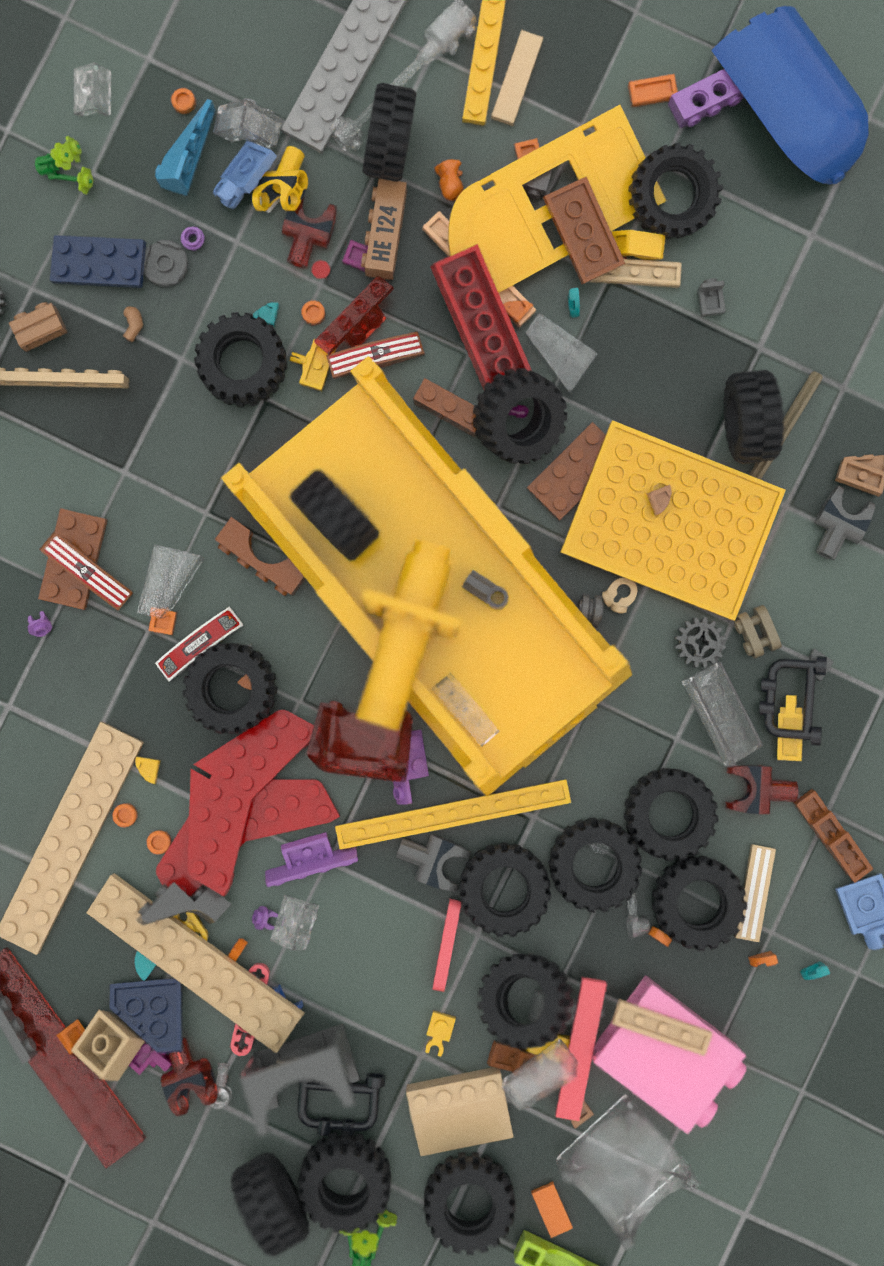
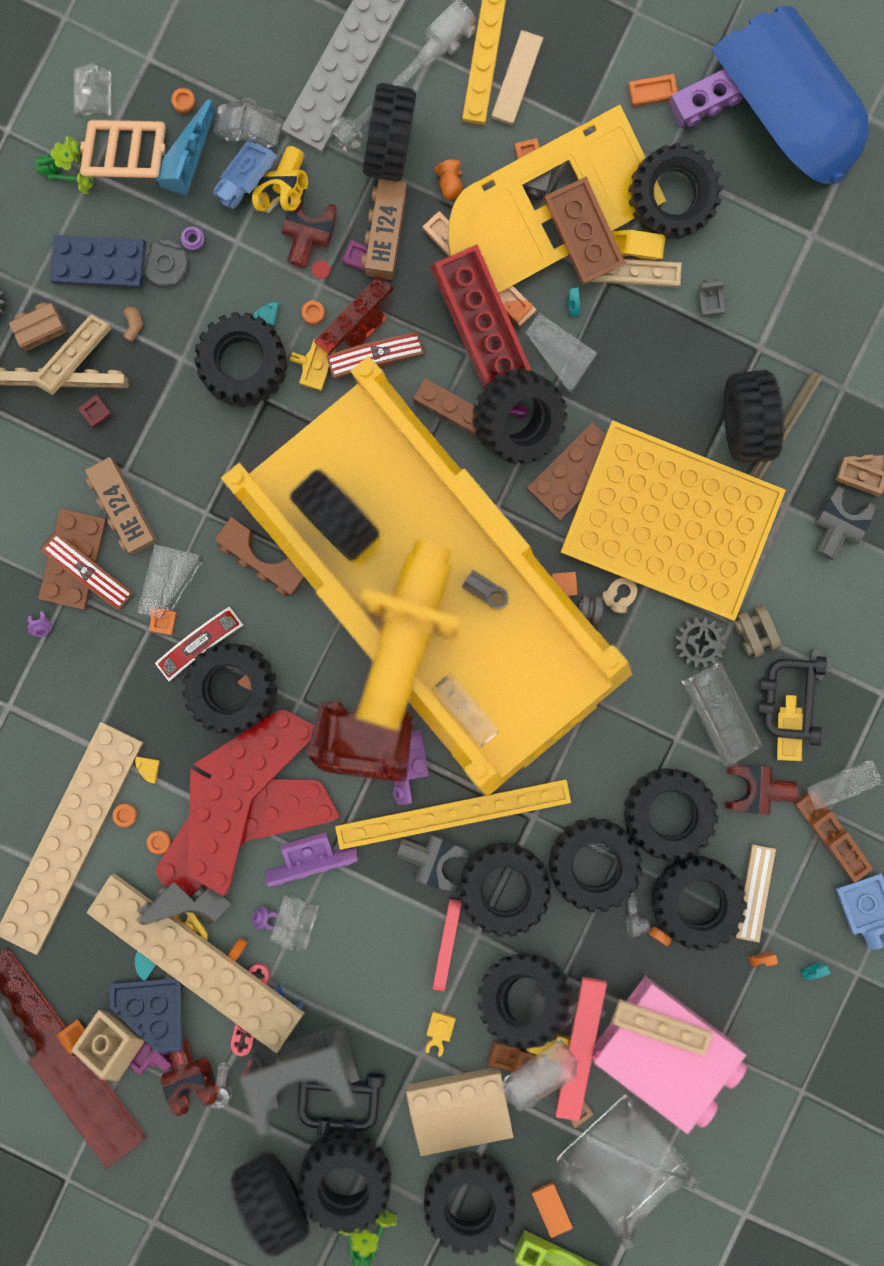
medium nougat tile [647,485,672,516] -> none
none -> tan tile [32,314,111,395]
none -> dark red plate [78,395,112,428]
none -> light nougat bar [80,120,166,178]
none -> medium nougat brick [85,457,158,555]
none -> orange tile [552,572,577,596]
none -> clear slope [807,760,883,810]

